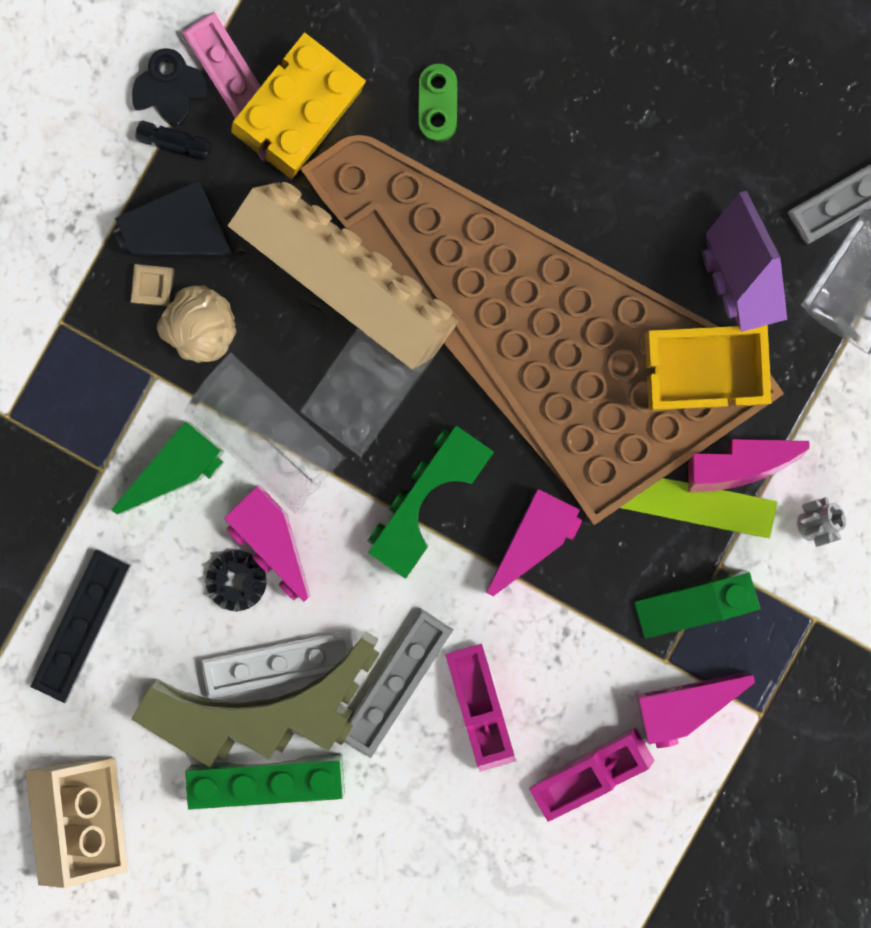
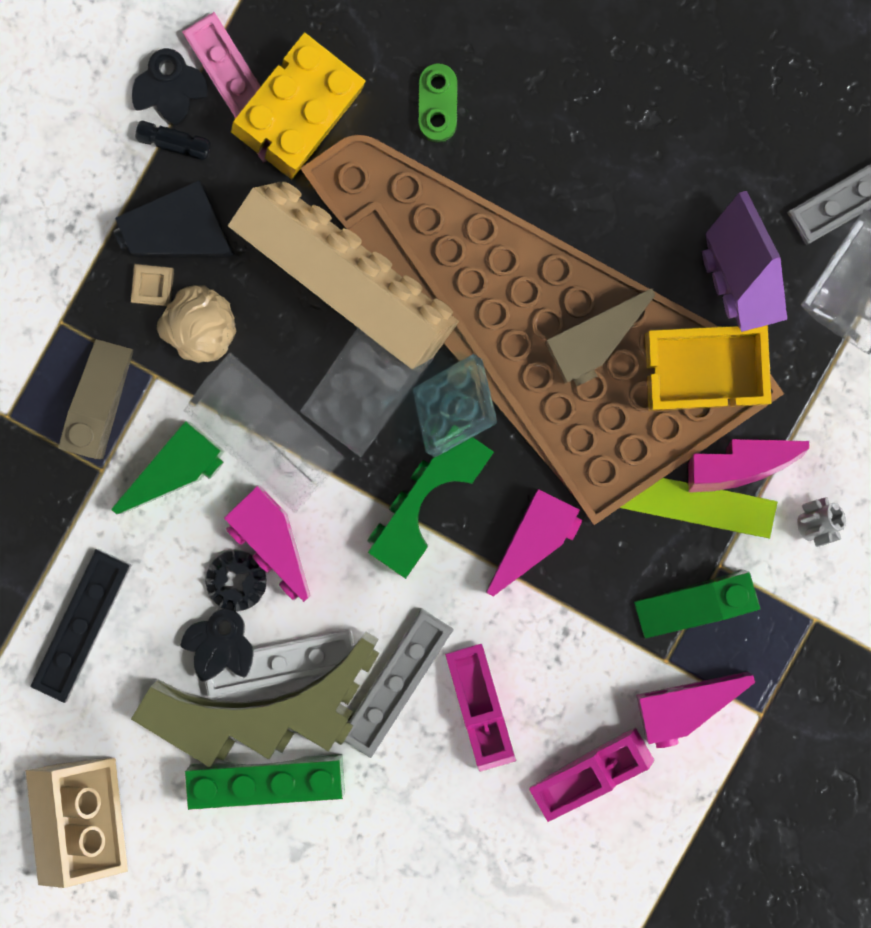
none -> dark tan slope [58,339,133,459]
none -> black plate [180,609,254,682]
none -> clear light blue plate [413,354,497,457]
none -> dark tan slope [545,288,655,386]

